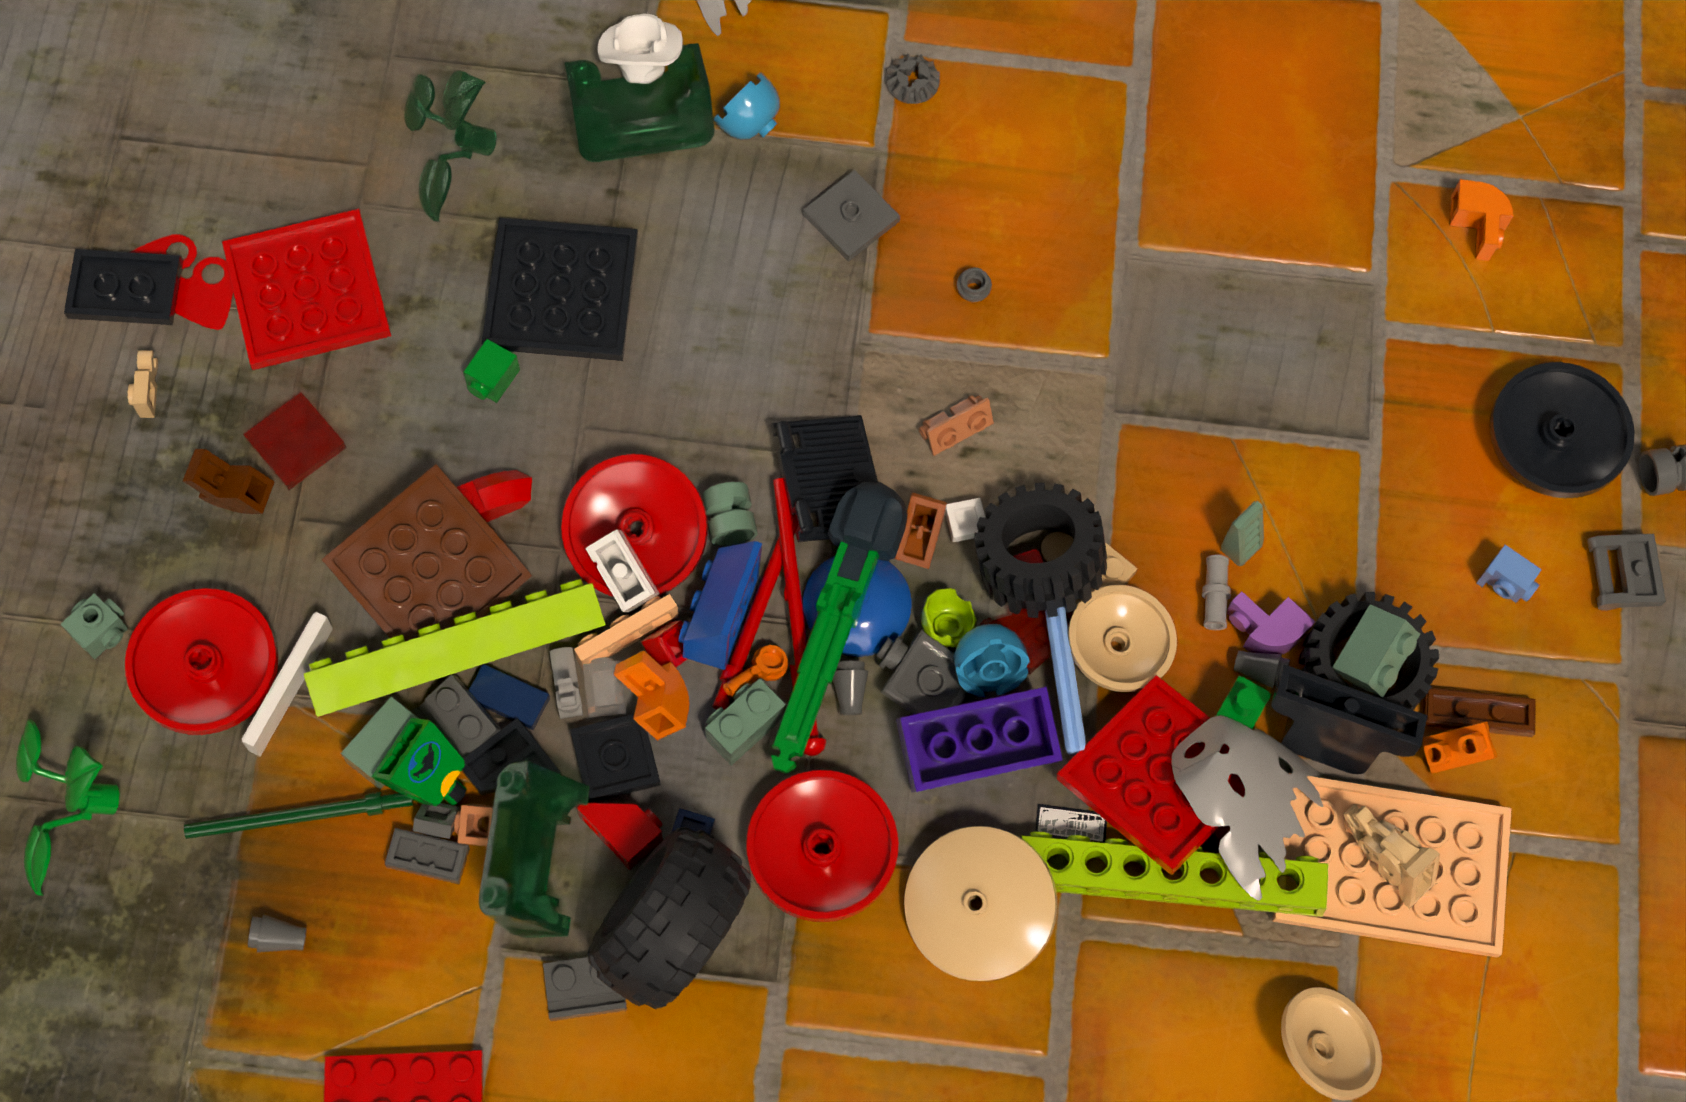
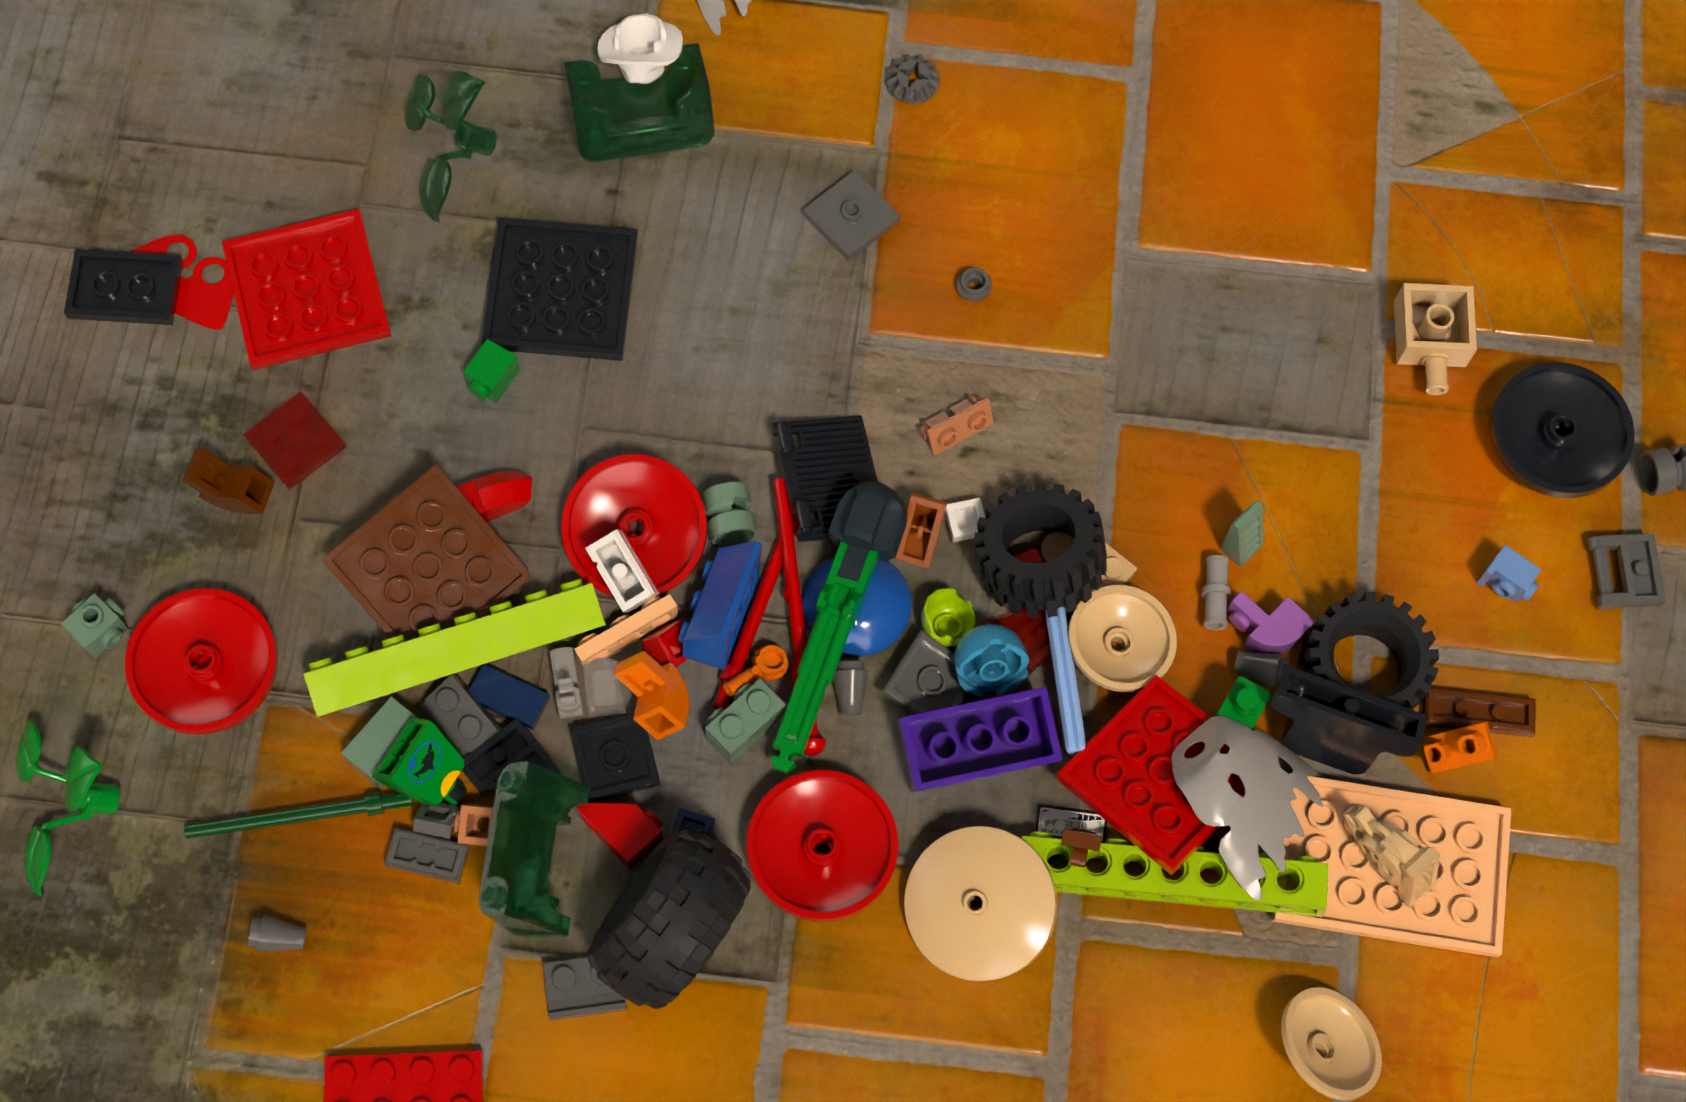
tan plate [128,350,158,418] -> none
white tile [242,612,333,757] -> none
dark azure cylinder [713,72,780,140] -> none
dark grey plate [876,635,909,671] -> none
sand green brick [1332,604,1420,698] -> none
orange brick [1450,179,1513,261] -> none
none -> reddish brown tile [1061,826,1103,868]
none -> tan brick [1394,283,1477,395]

